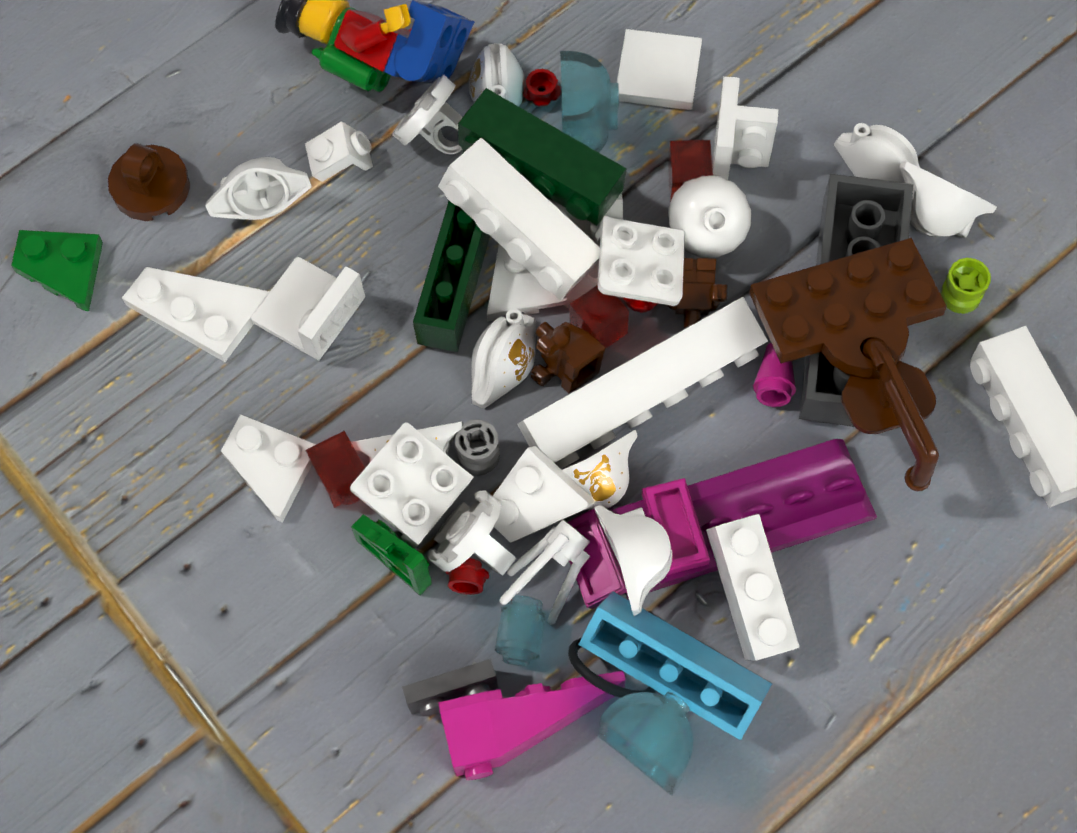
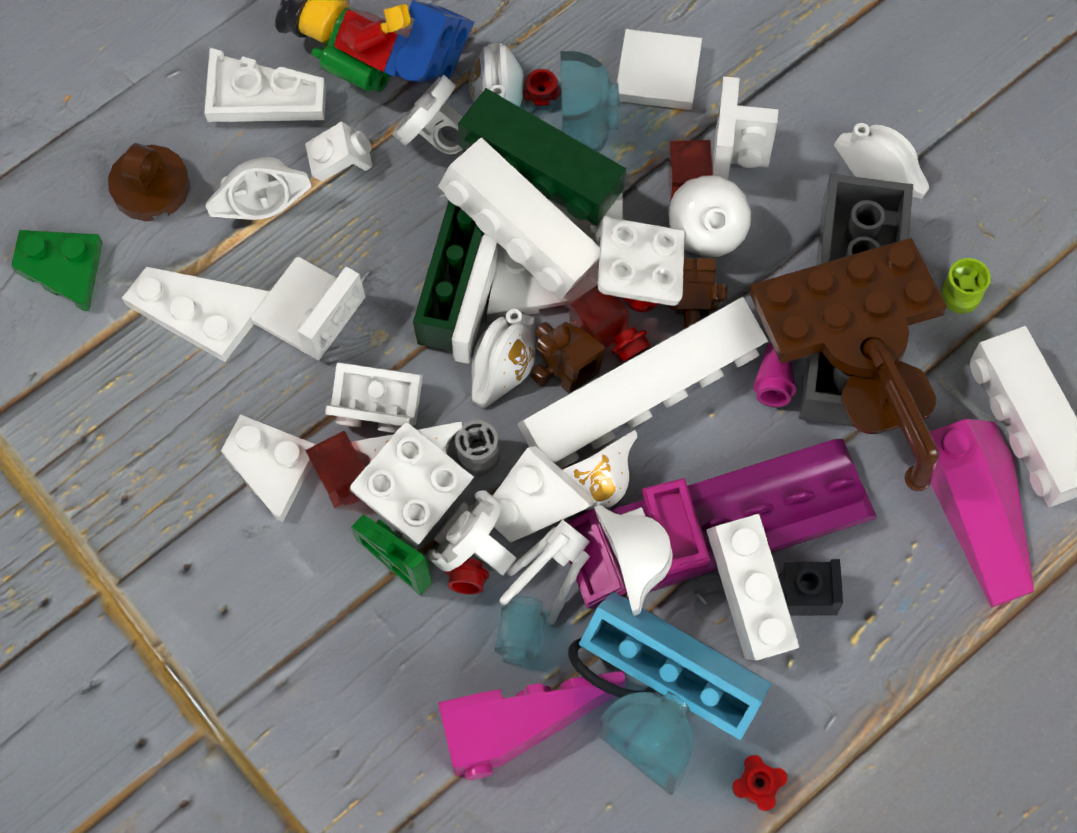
flat silver plate [402,659,498,716] -> none
white hat [900,161,997,238] -> none
none -> white wing [204,48,326,122]
none -> white bracket [325,362,423,433]
none -> white tile [452,233,499,364]
none -> red plate [611,326,651,363]
none -> red plate [732,755,787,811]
none -> black brick [777,559,843,616]
none -> dark pink wedge [930,419,1034,608]

